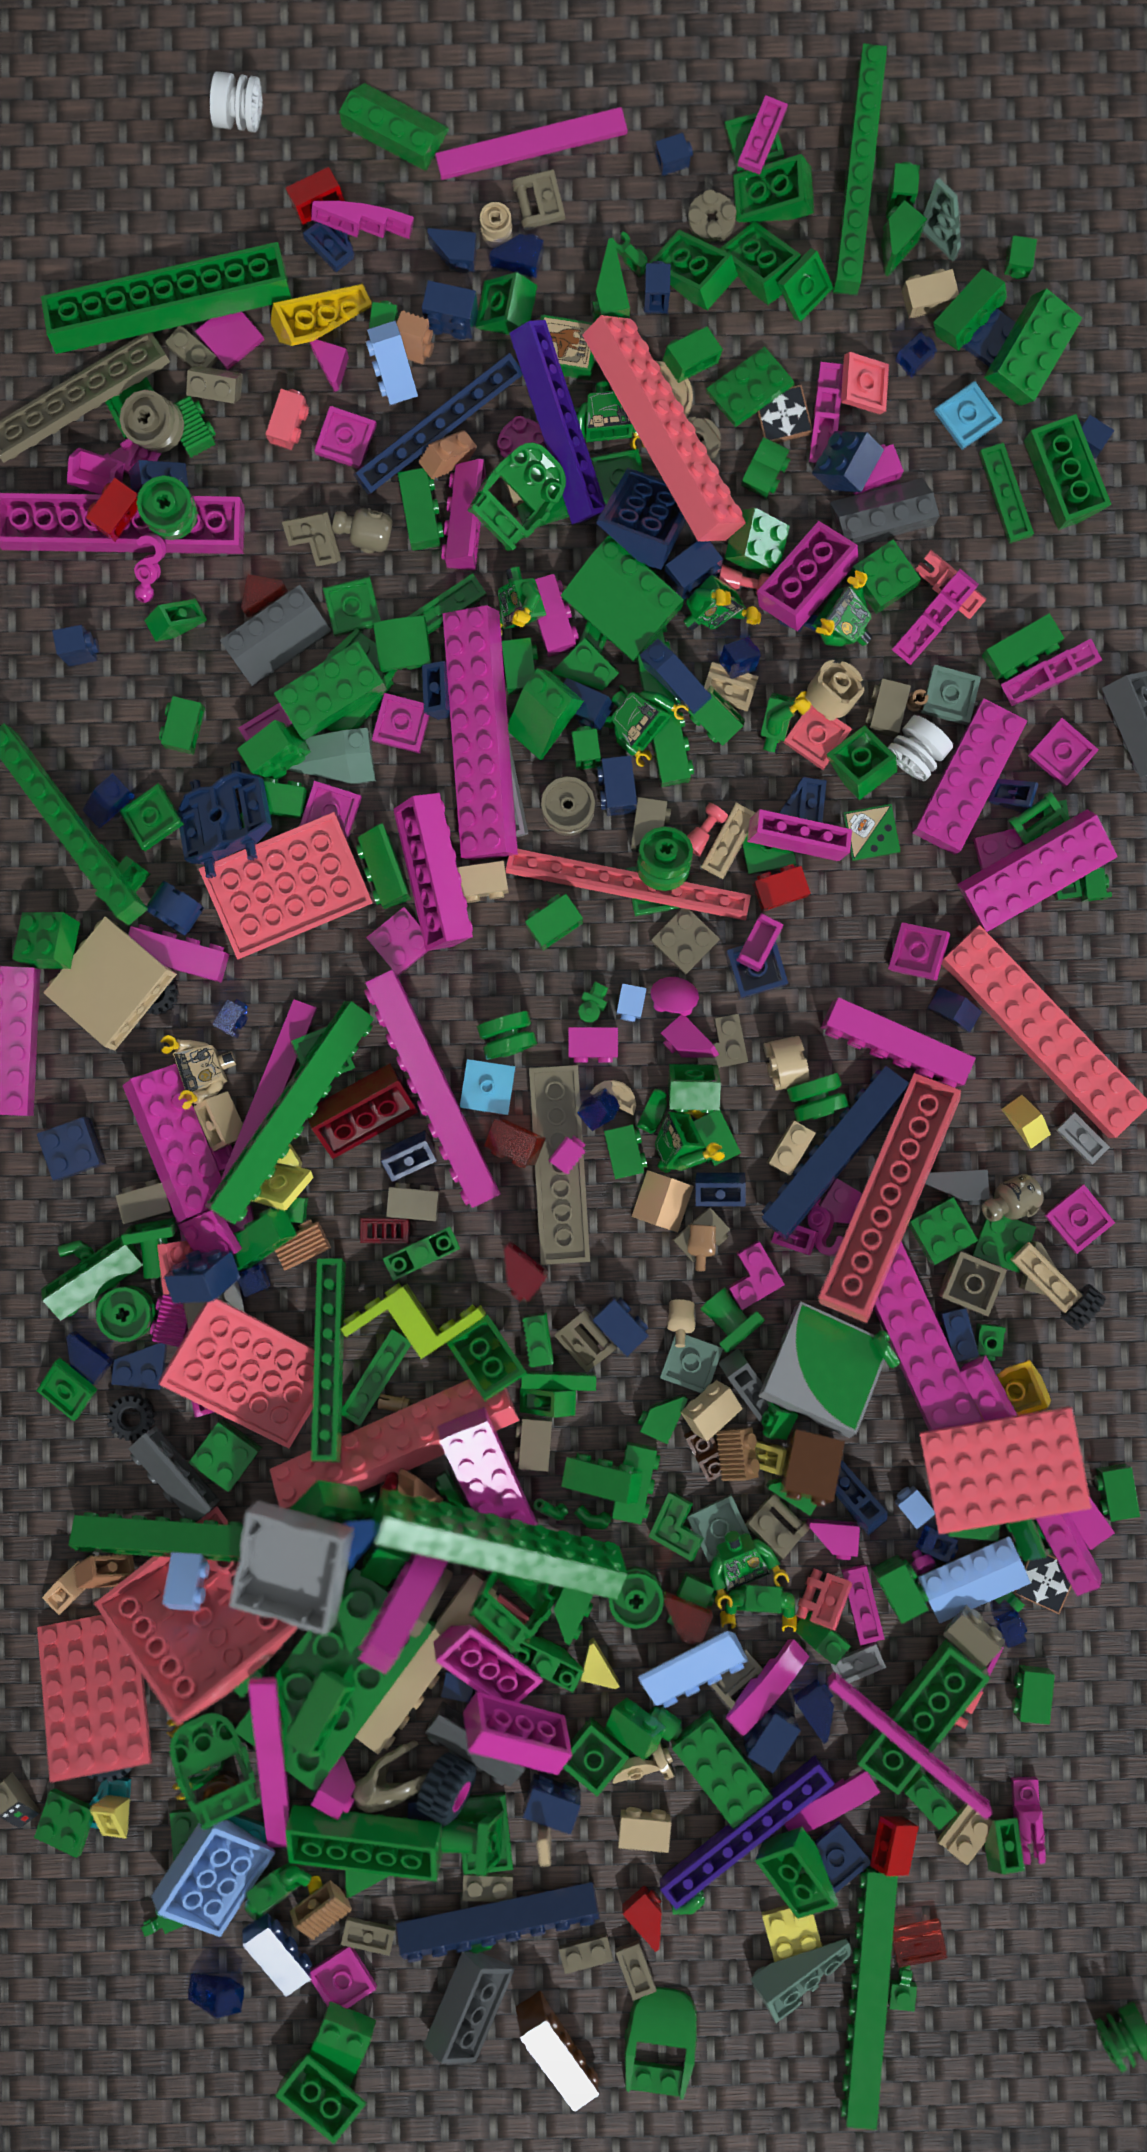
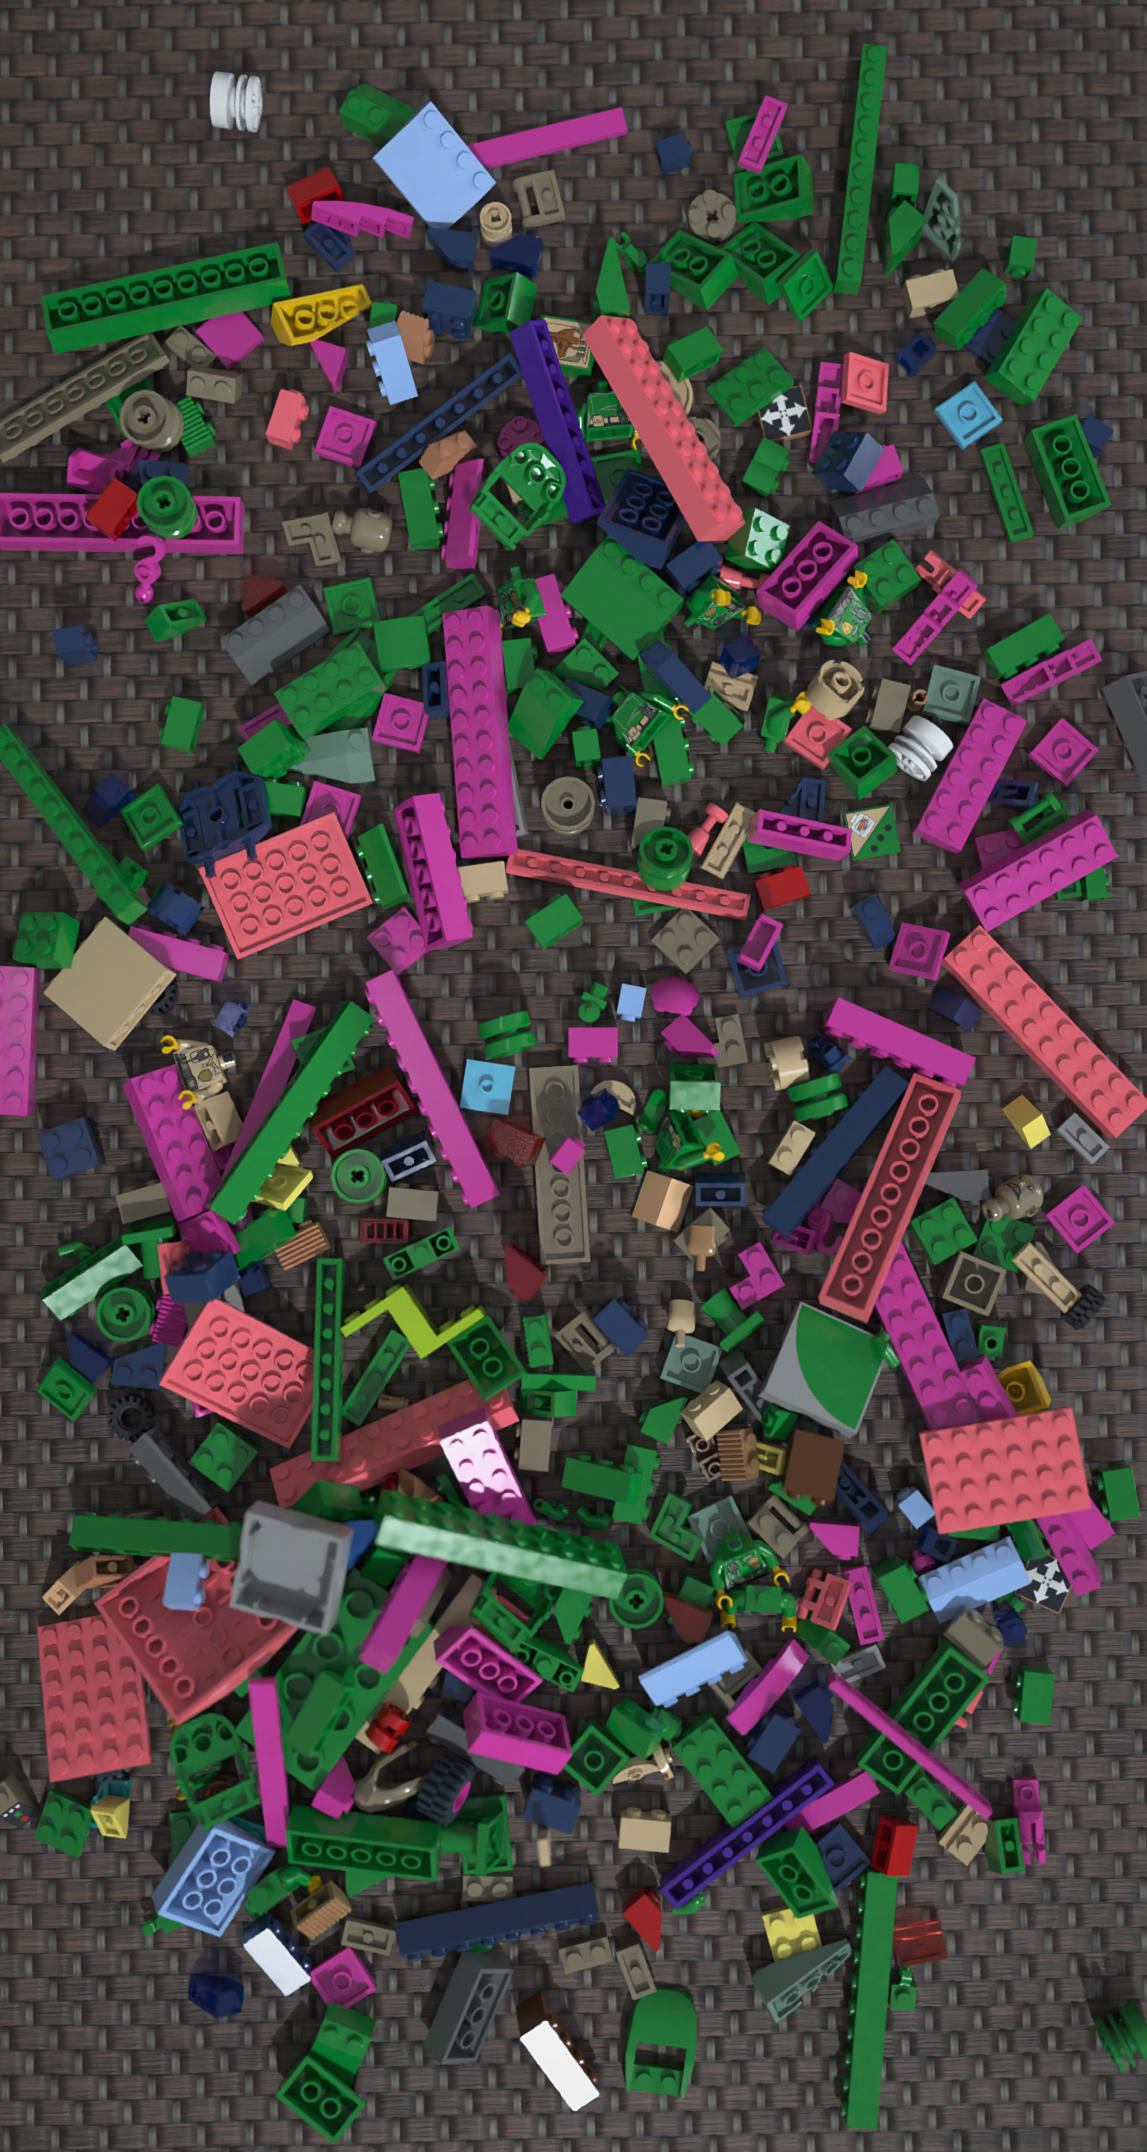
none -> green wheel [331,1149,388,1204]
none -> red wheel [364,1702,412,1752]
none -> light blue slope [372,101,496,230]
none -> dark blue hips [808,1033,851,1074]
none -> dark blue slope [850,894,896,951]

